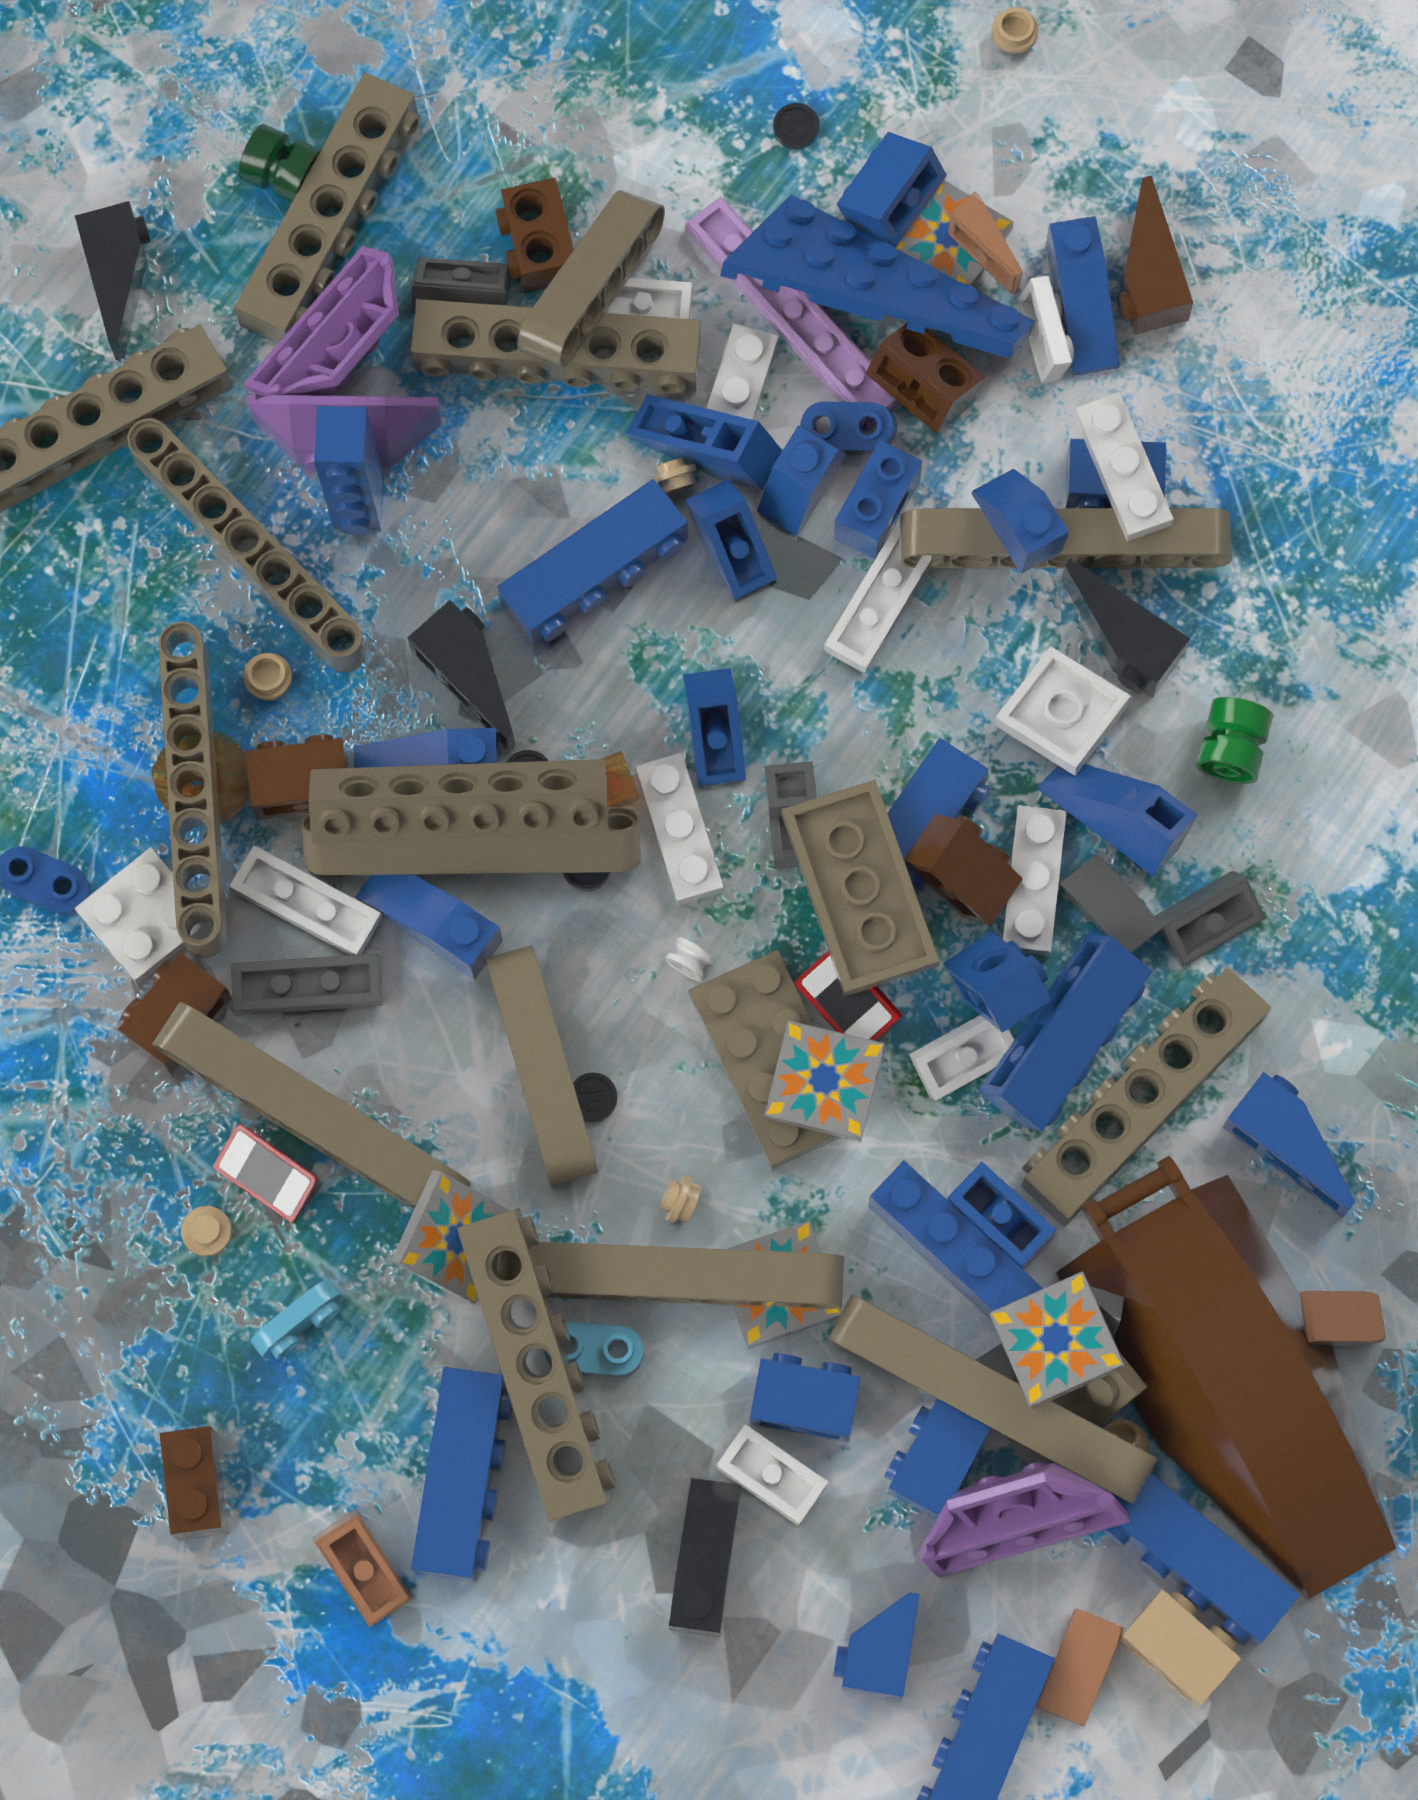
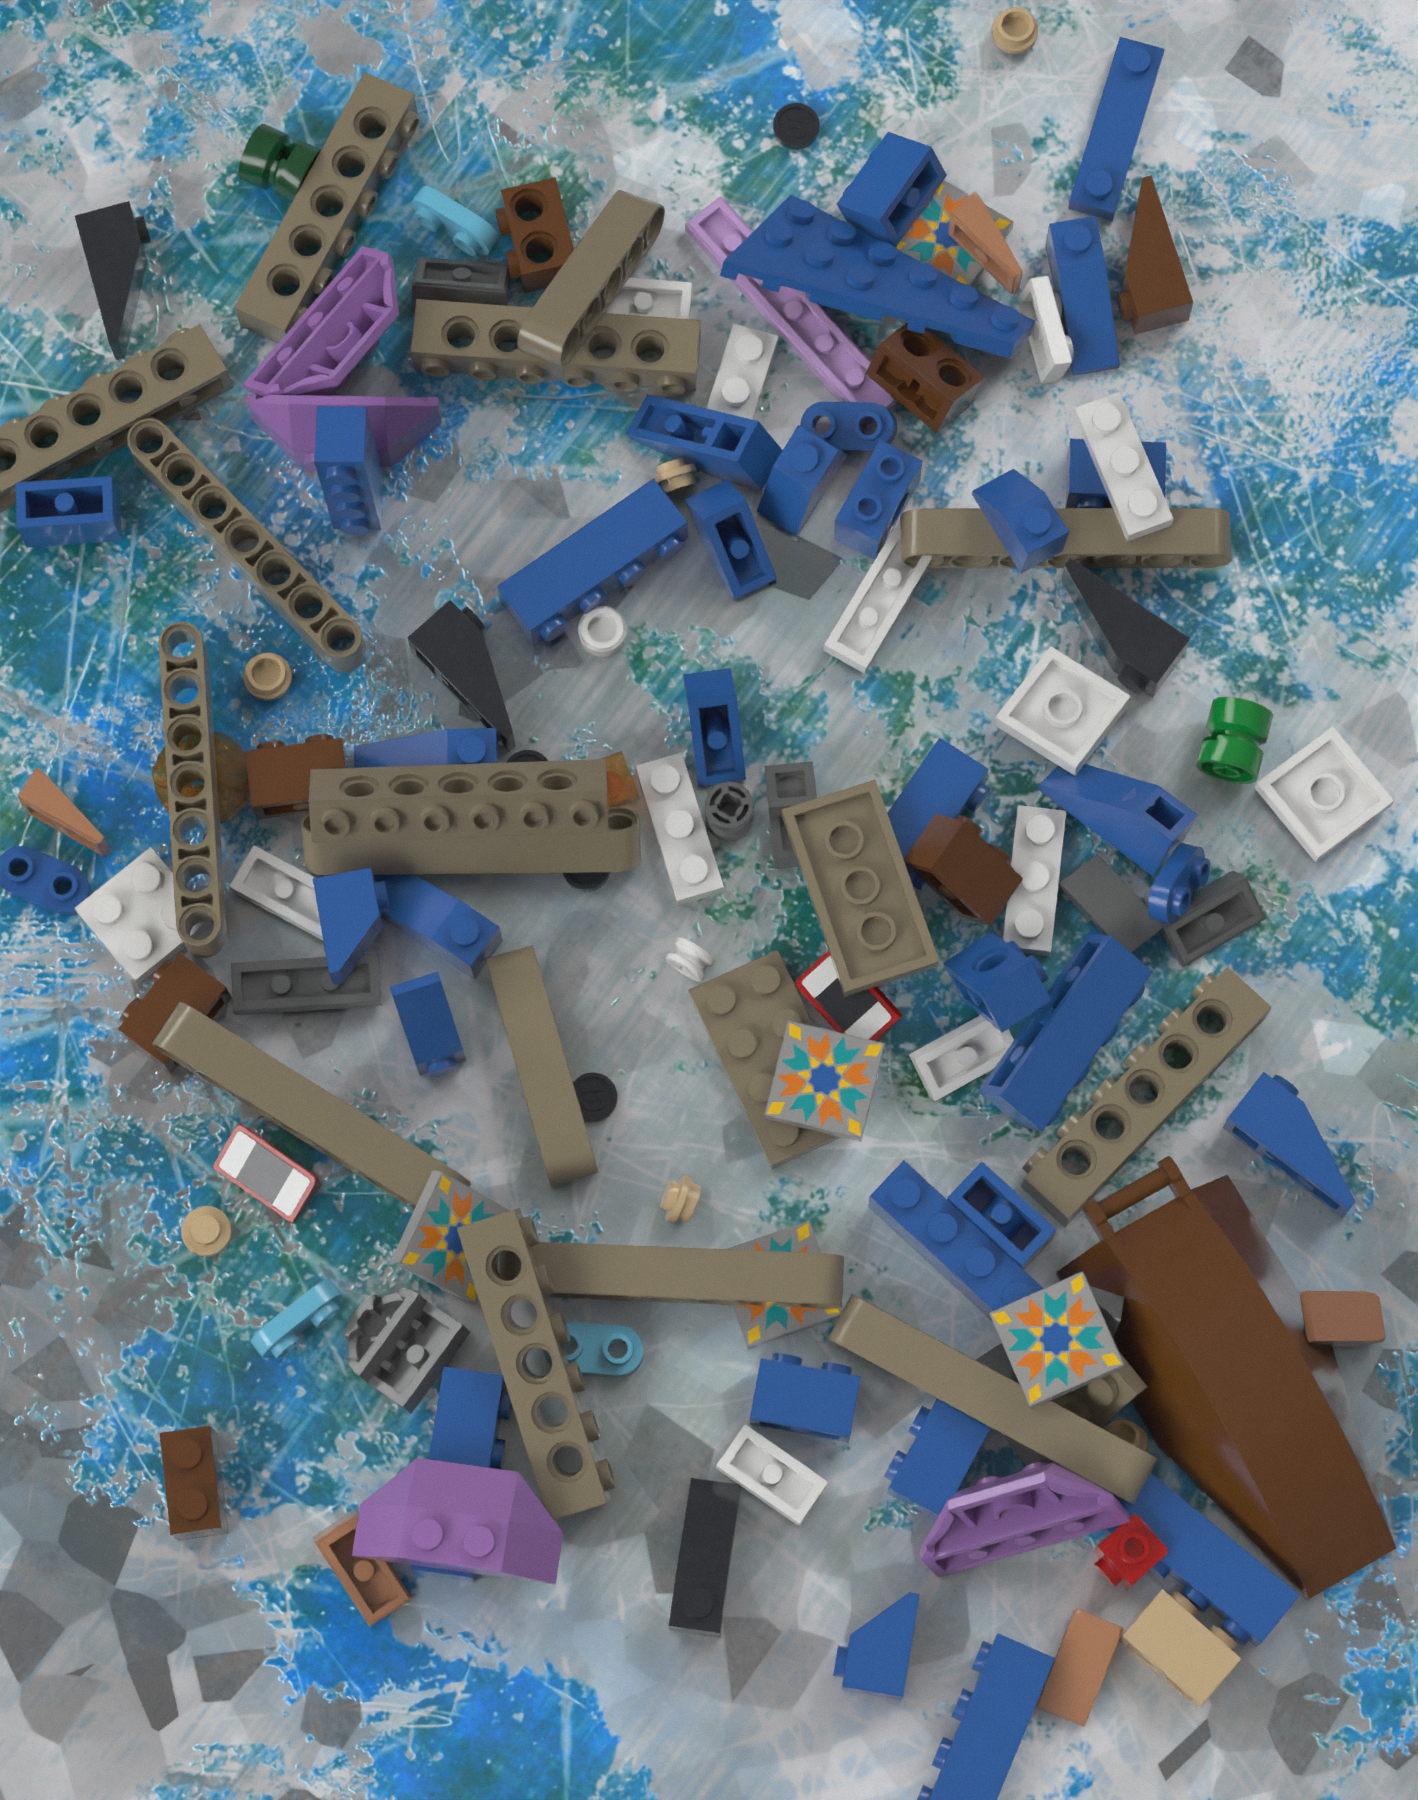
none -> blue brick [15,476,122,548]
none -> nougat slope [18,768,111,857]
none -> blue slope [313,868,390,985]
none -> dark grey slope [344,1288,470,1414]
none -> medium lavender wedge [352,1458,563,1585]
none -> blue slope [390,971,466,1078]
none -> medium azure plate [411,186,499,256]
none -> white tile [578,606,627,657]
none -> dark grey wheel [705,782,754,841]
none -> blue plate [1068,37,1165,221]
none -> red bracket [1093,1514,1168,1590]
none -> blue plate [1148,843,1210,924]
none -> white plate [1255,726,1394,863]

